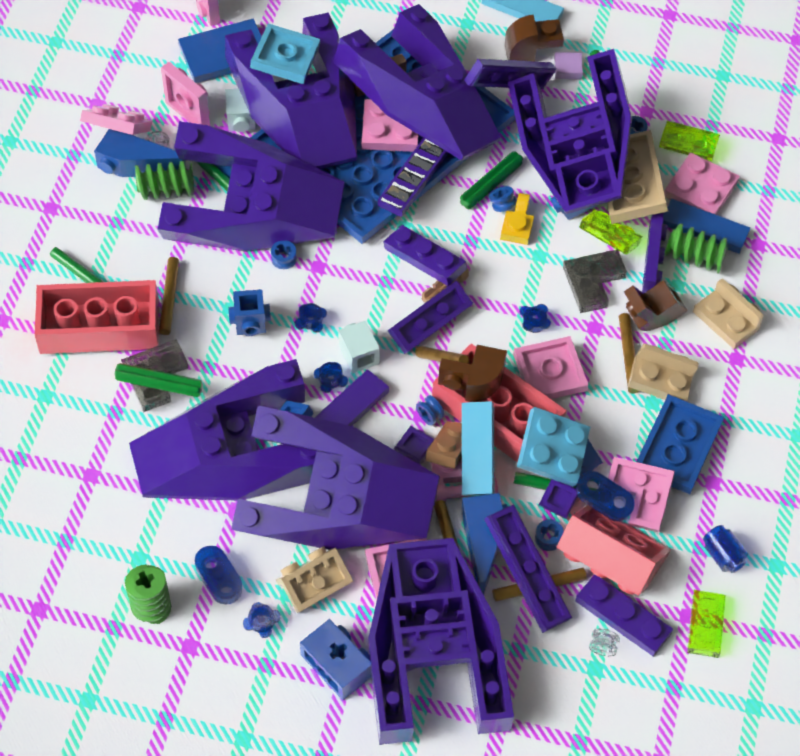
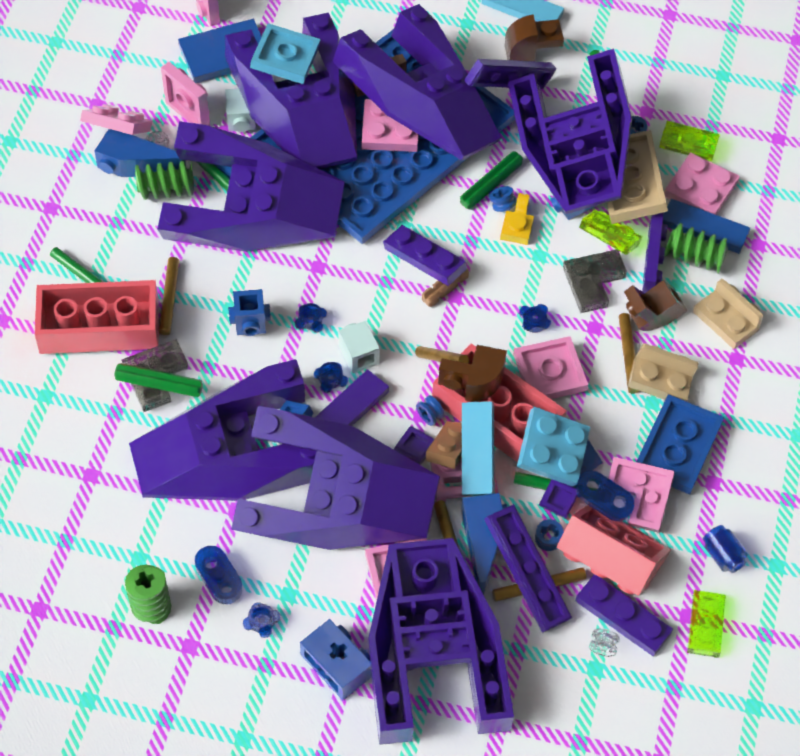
blue bush [271,241,297,270] -> none
tan bracket [275,546,354,613] -> none
tile [378,138,449,217] -> none
dark purple plate [387,280,473,354] -> none
lavender tile [554,52,583,79] -> none

